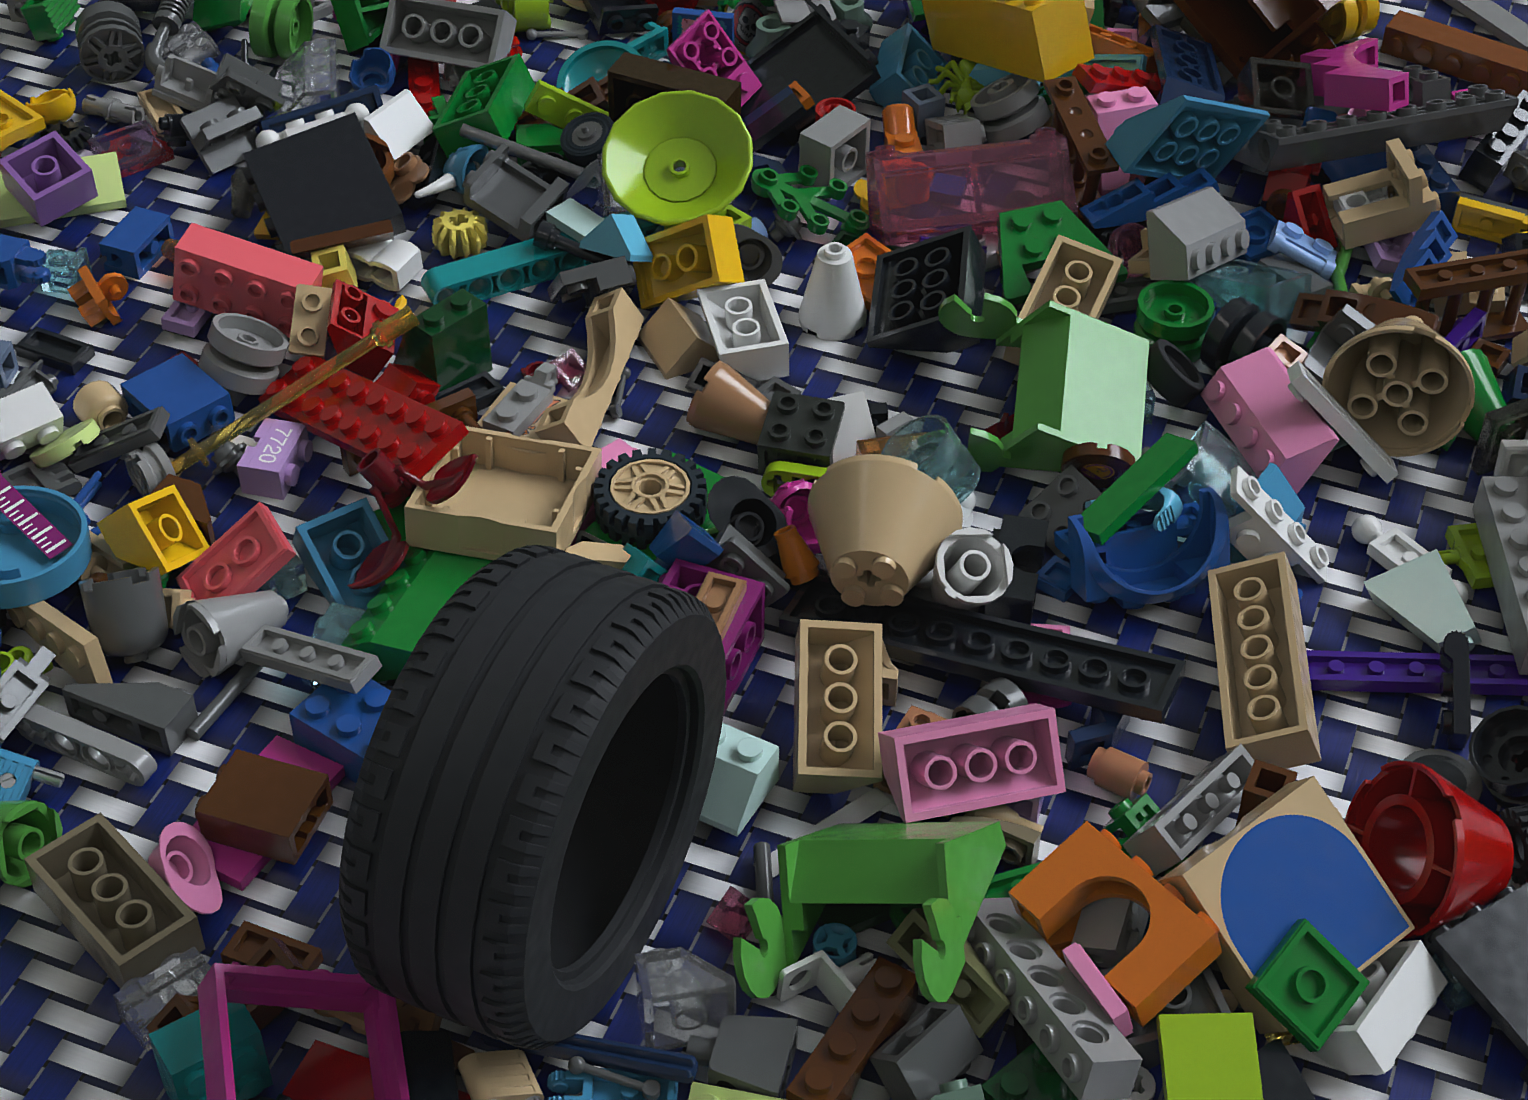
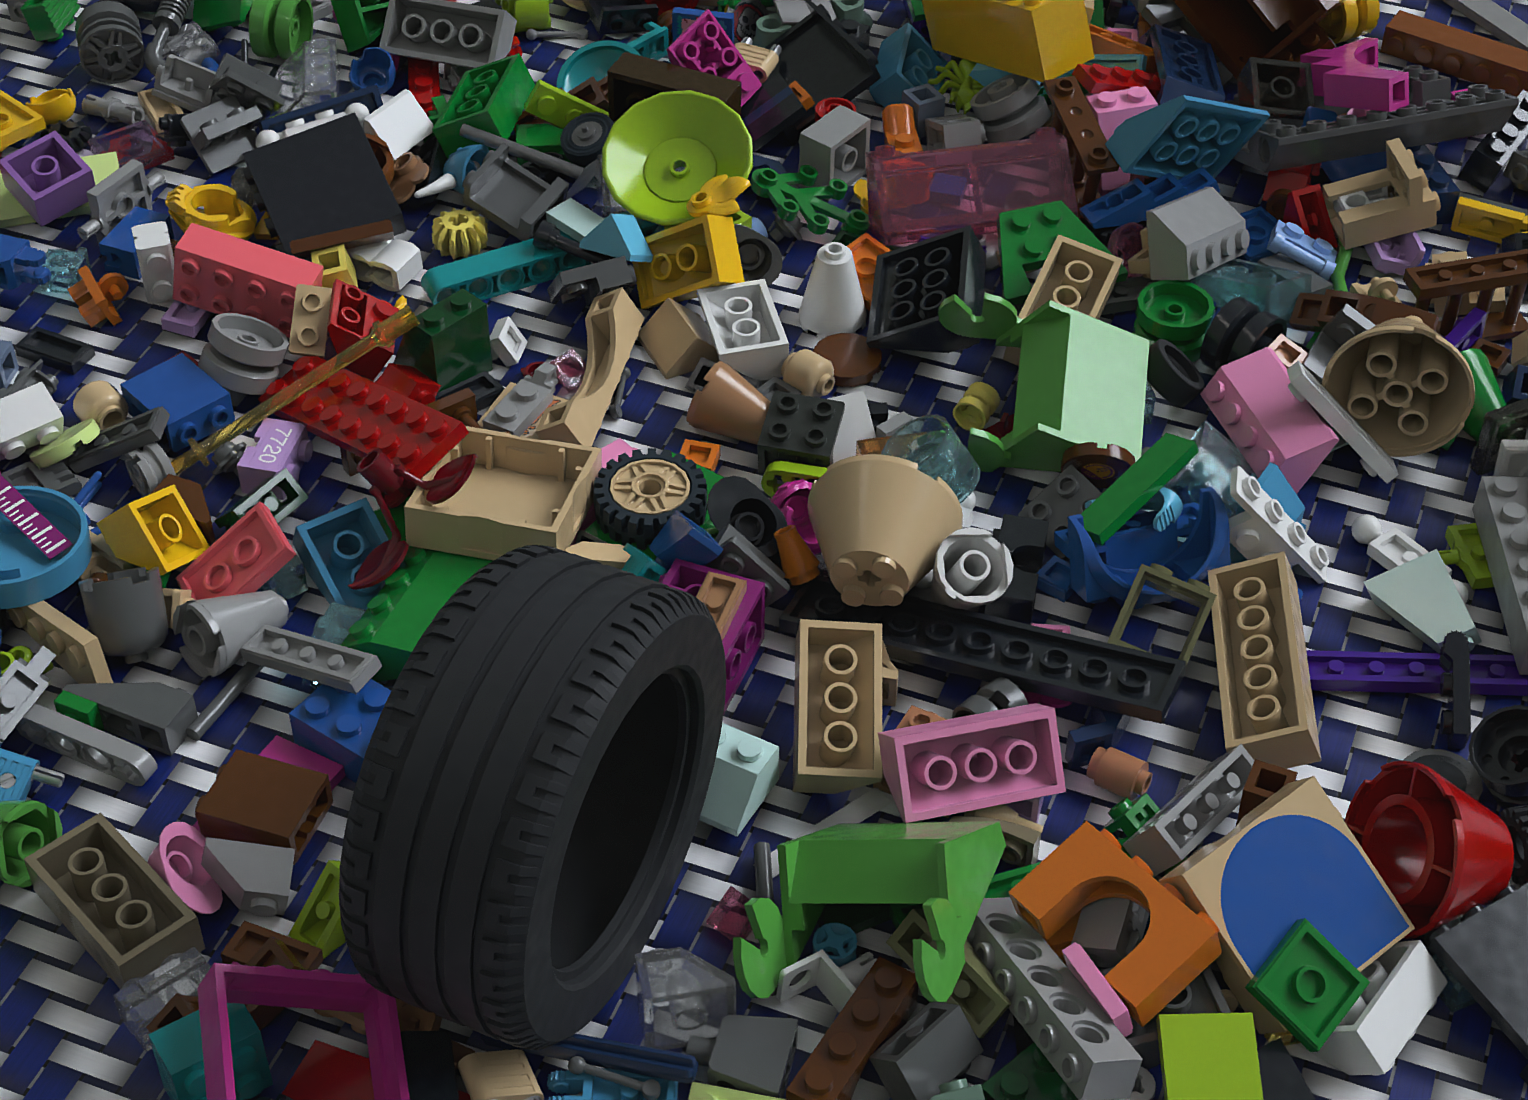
blue slope [1389,210,1458,307] -> none
none -> green plate [54,690,105,731]
none -> light grey plate [77,159,166,245]
none -> white brick [131,221,174,304]
none -> yellow helmet [165,184,257,241]
none -> light grey slope [201,837,295,917]
none -> brick [214,468,309,531]
none -> lime slope [288,860,346,958]
none -> white tile [490,316,528,367]
none -> orange plate [680,439,721,472]
none -> yellow plate [686,174,751,219]
none -> tan piece [734,37,782,84]
none -> tan head [781,349,835,398]
none -> reddish brown tile [813,333,882,387]
none -> light yellow wheel [953,382,1000,431]
none -> olive window [1107,563,1217,666]

